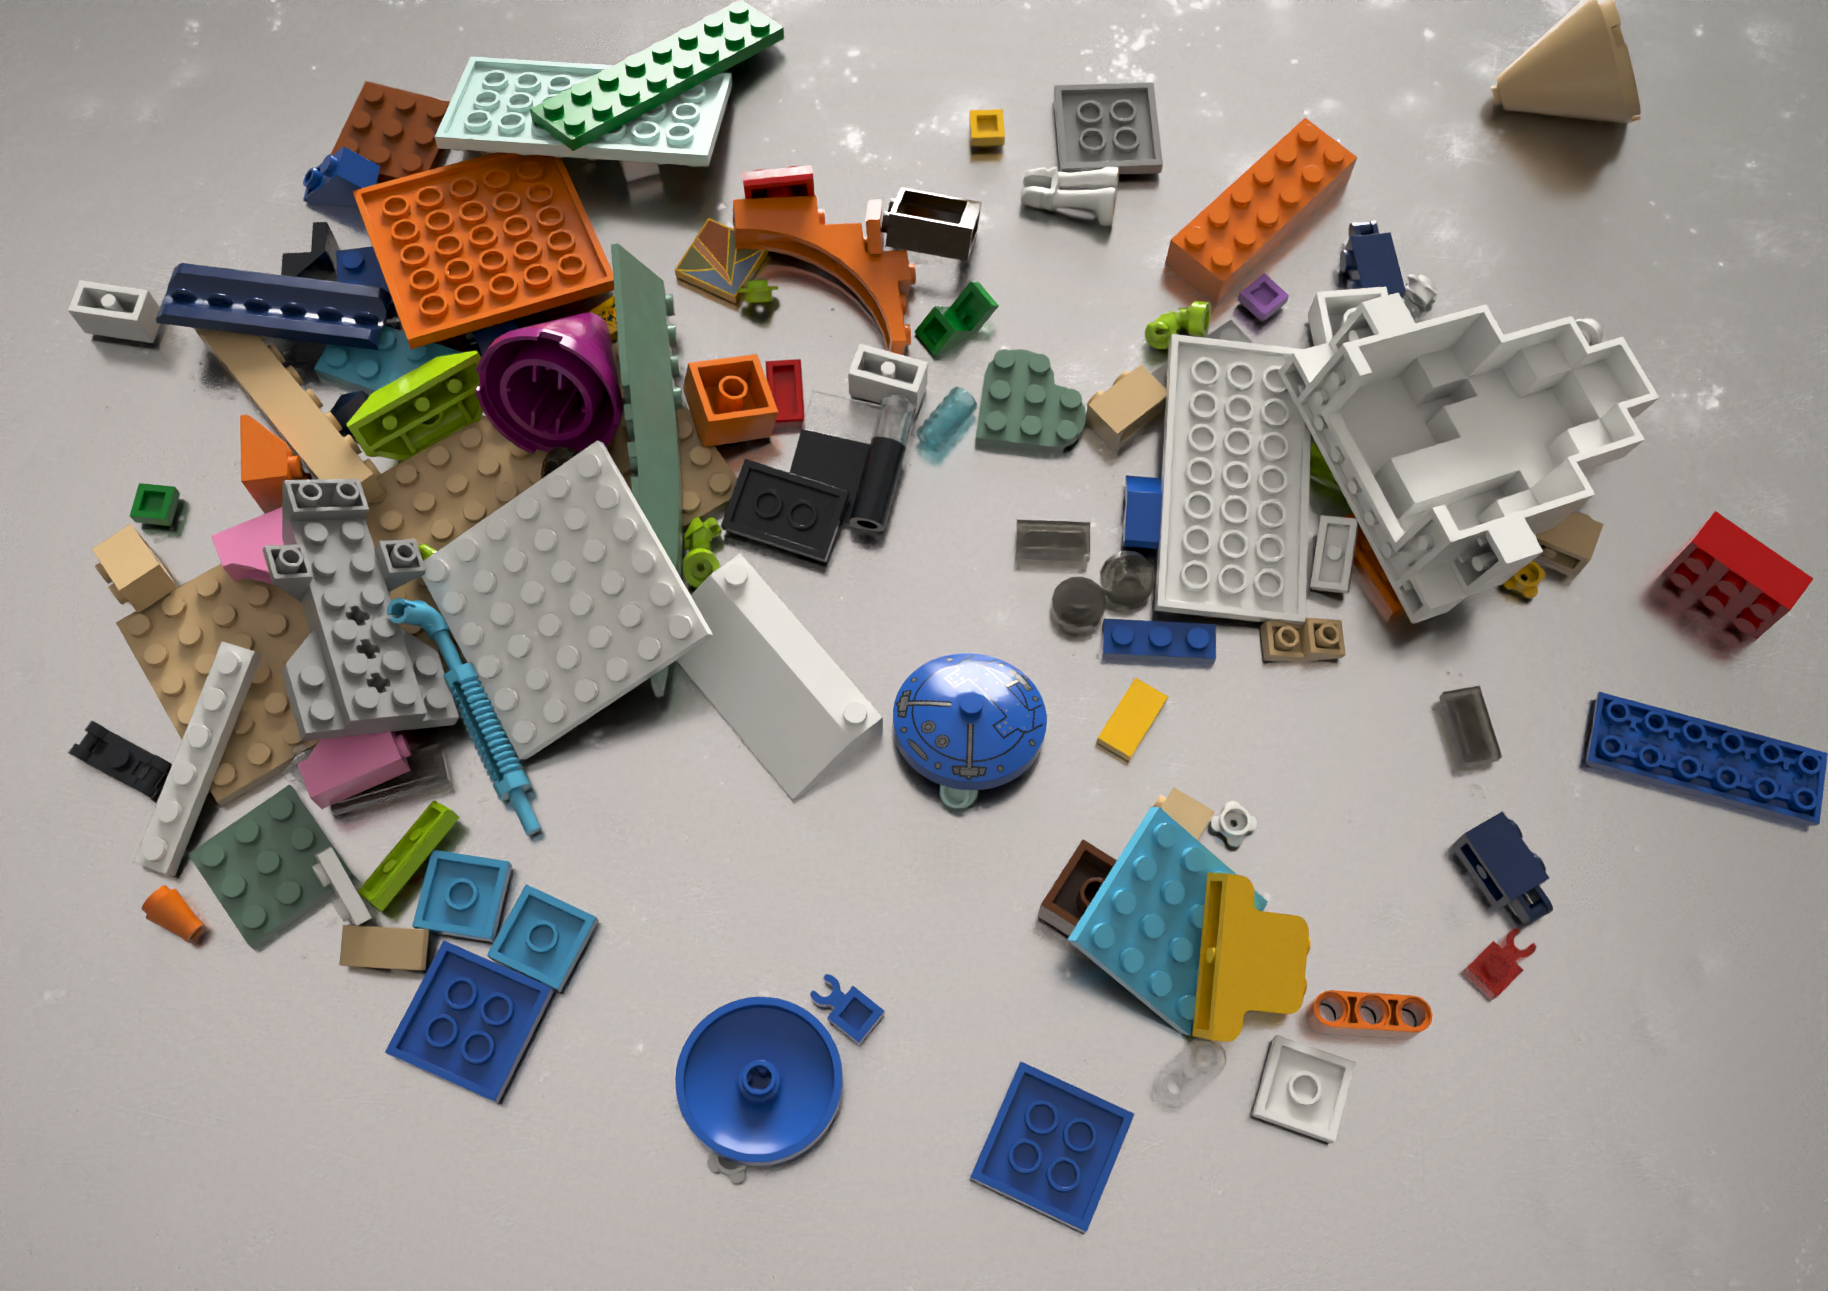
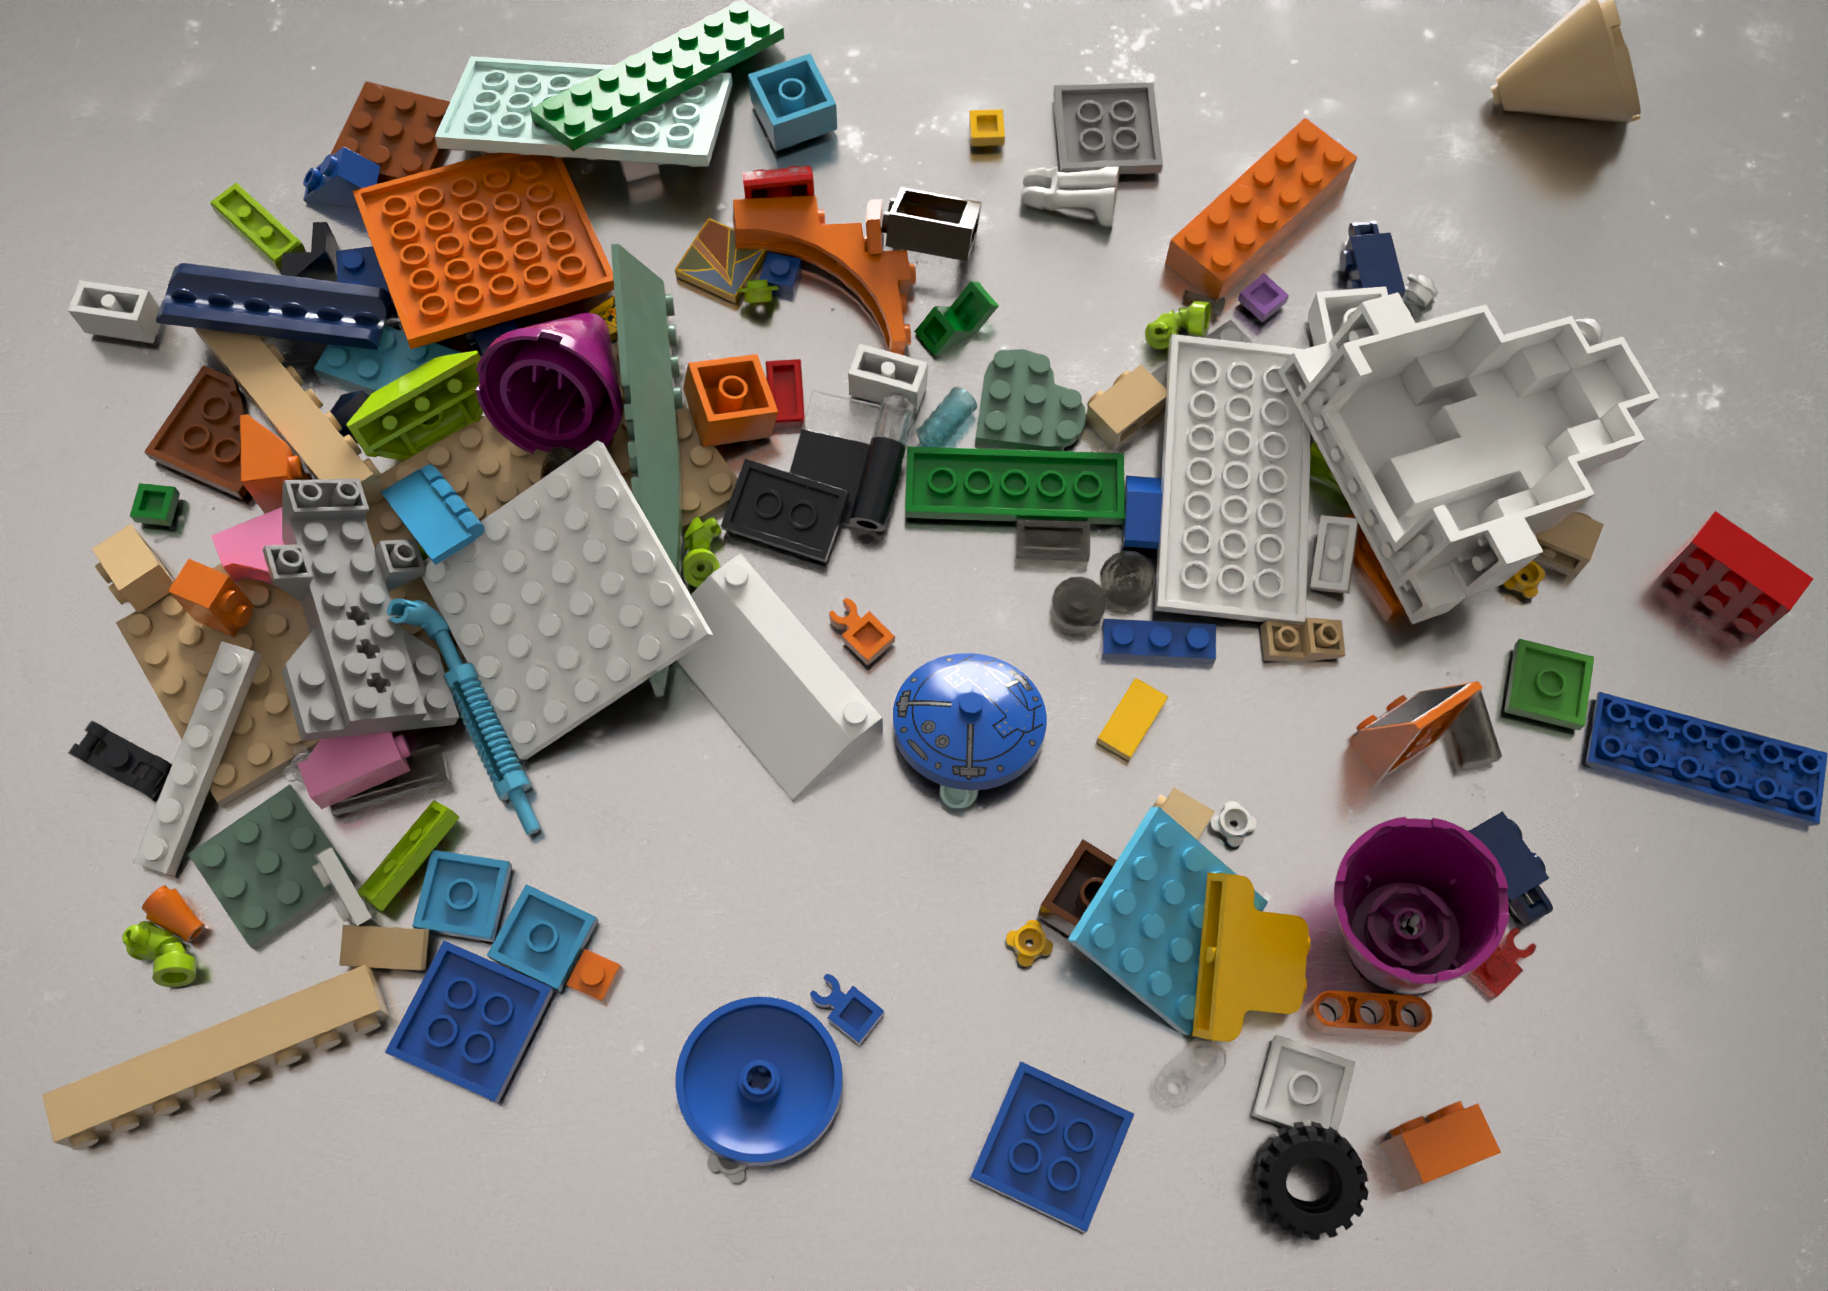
none -> tan brick [42,964,391,1150]
none -> lime arm [122,921,197,987]
none -> dark orange plate [144,365,248,499]
none -> orange brick [168,559,254,638]
none -> lime tile [210,182,305,270]
none -> dark azure windscreen [381,464,485,565]
none -> orange plate [566,949,622,1004]
none -> medium azure brick [748,53,837,151]
none -> blue plate [759,252,802,295]
none -> orange plate [829,598,895,666]
none -> green plate [905,446,1125,525]
none -> yellow plate [1006,920,1053,967]
none -> clear smoke piece [1183,290,1225,317]
none -> black tyre [1255,1121,1368,1240]
none -> magenta cone [1334,816,1509,994]
none -> orange slope [1350,681,1483,780]
none -> orange brick [1380,1101,1501,1192]
none -> bright green plate [1504,639,1594,731]

